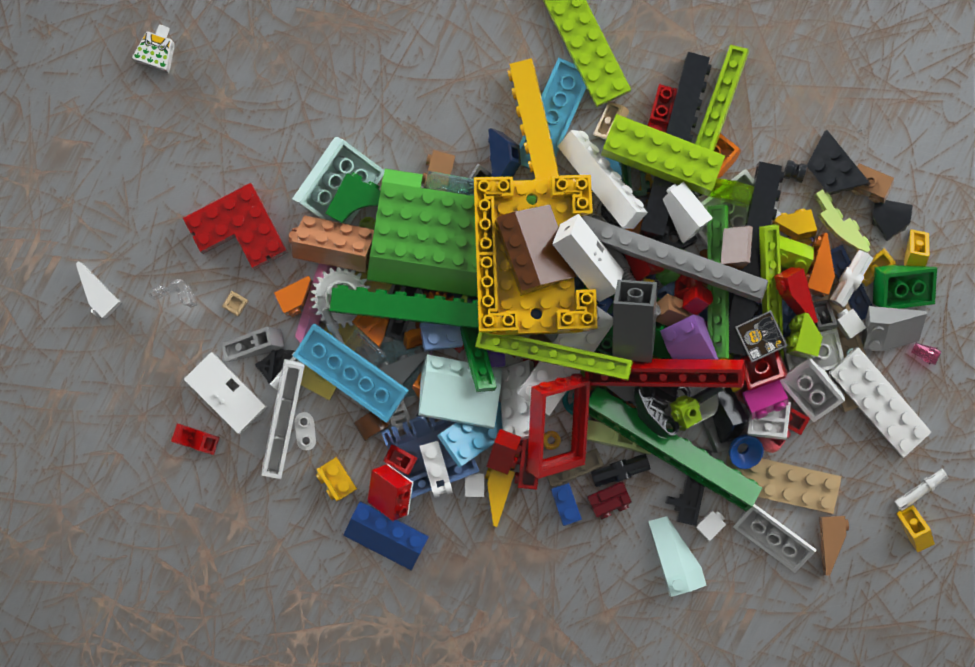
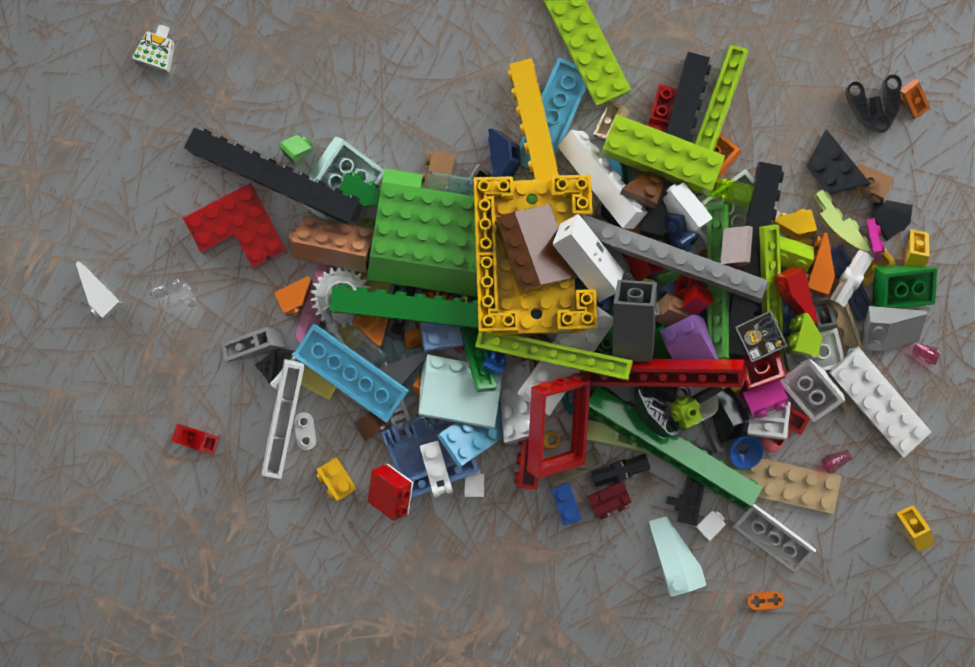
white brick [184,352,268,434] -> none
tan tile [222,291,248,317] -> none
blue slope [343,501,429,571] -> none
red slope [383,444,418,475] -> none
yellow slope [485,468,515,527] -> none
red brick [486,429,522,475] -> none
black wheel [784,160,807,183] -> none
medium nougat slope [819,516,849,576] -> none
white brick [836,309,866,340] -> none
white pin [894,468,949,512] -> none
none -> black brick [184,127,364,227]
none -> bright green slope [278,135,313,166]
none -> blue tile [482,351,507,377]
none -> reddish brown wing [620,171,665,209]
none -> dark blue plate [665,213,696,252]
none -> orange beam [747,591,784,610]
none -> clear pink cone [822,450,852,473]
none -> black connector [845,75,902,134]
none -> dark pink plate [867,218,885,261]
none -> orange slope [900,79,930,119]

